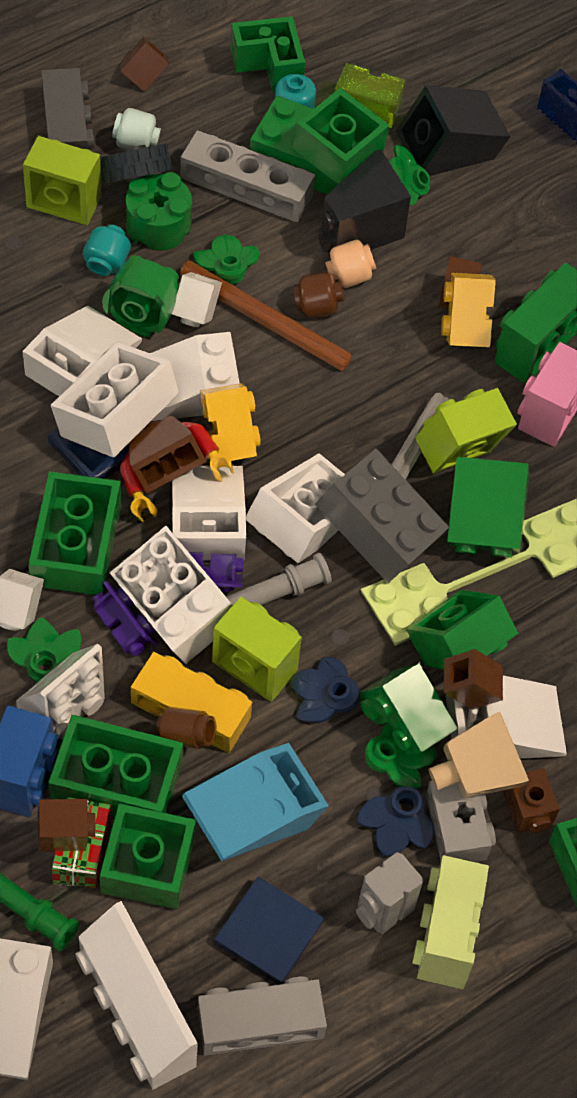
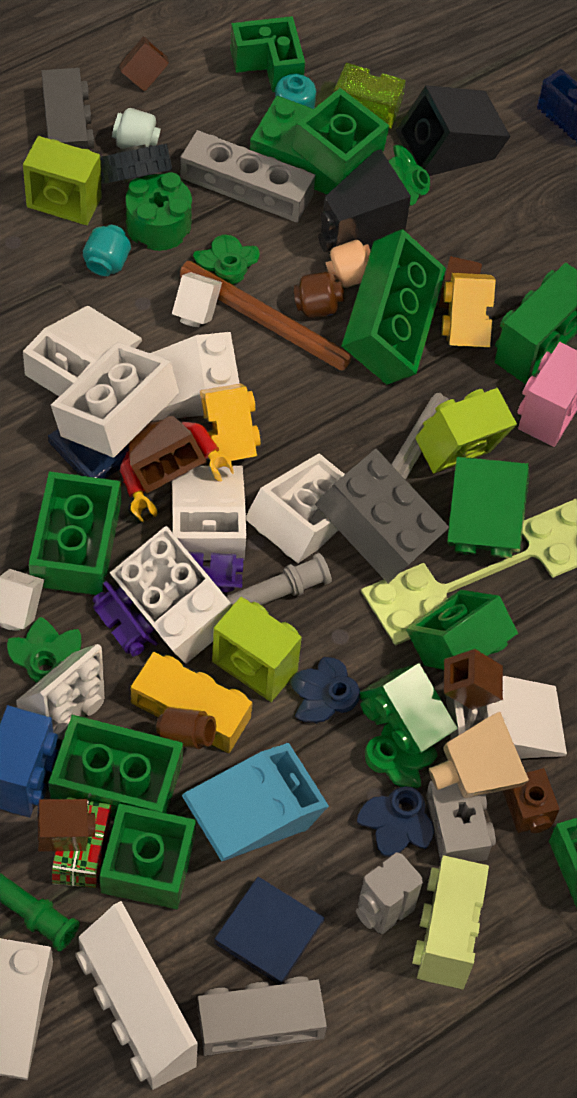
green brick [102,255,179,337] -> none
none -> green brick [341,229,446,385]

